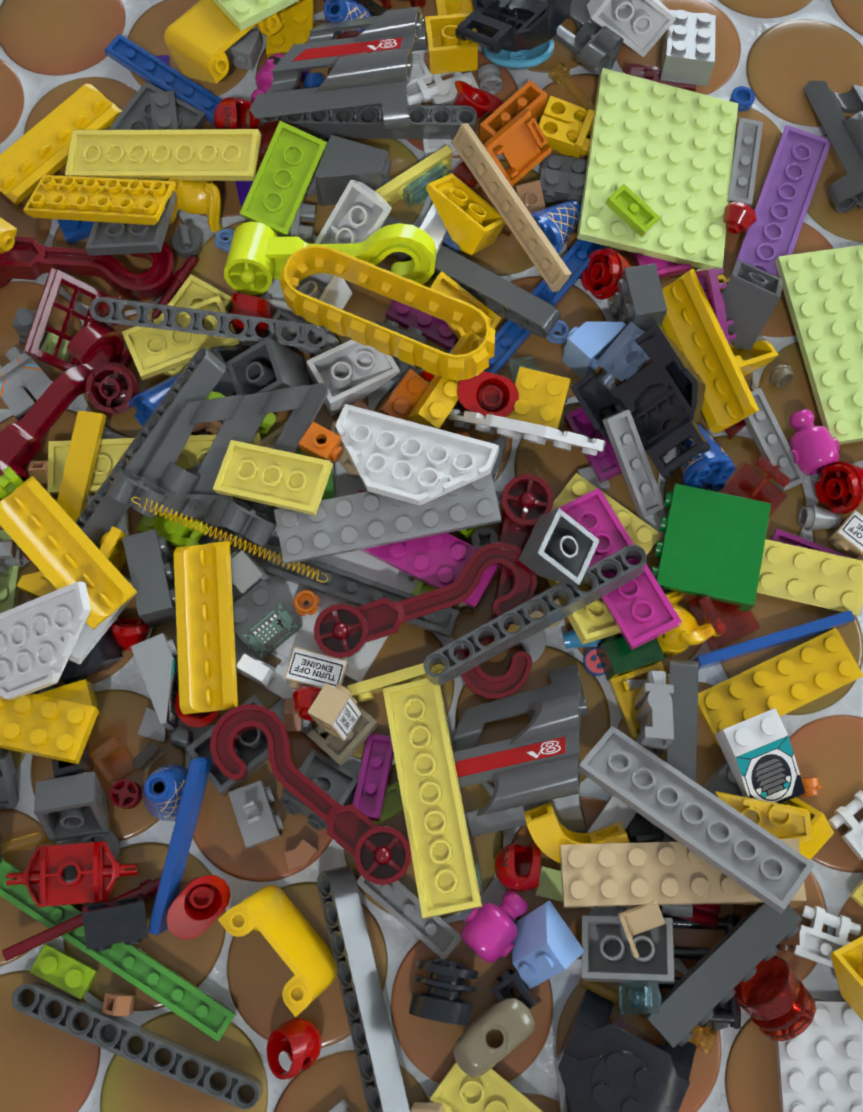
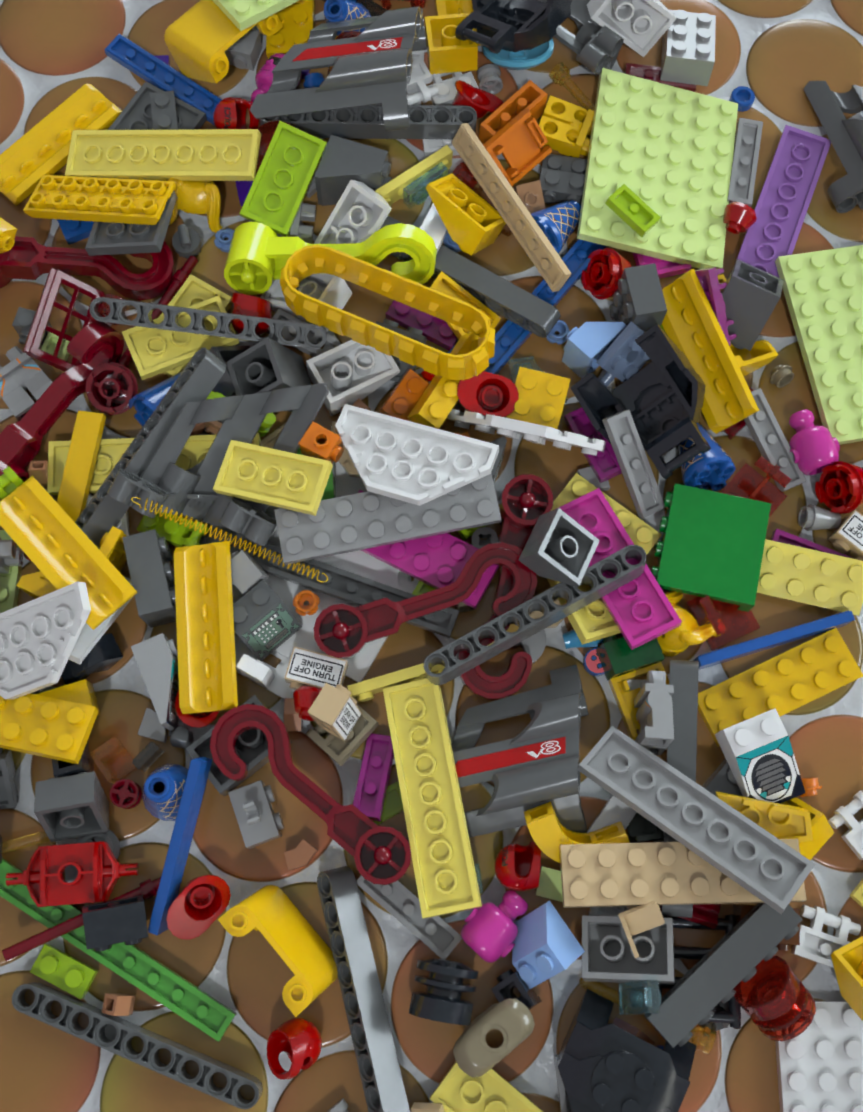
red cone [111,617,150,651] -> none
dark grey plate [280,749,359,831] -> none

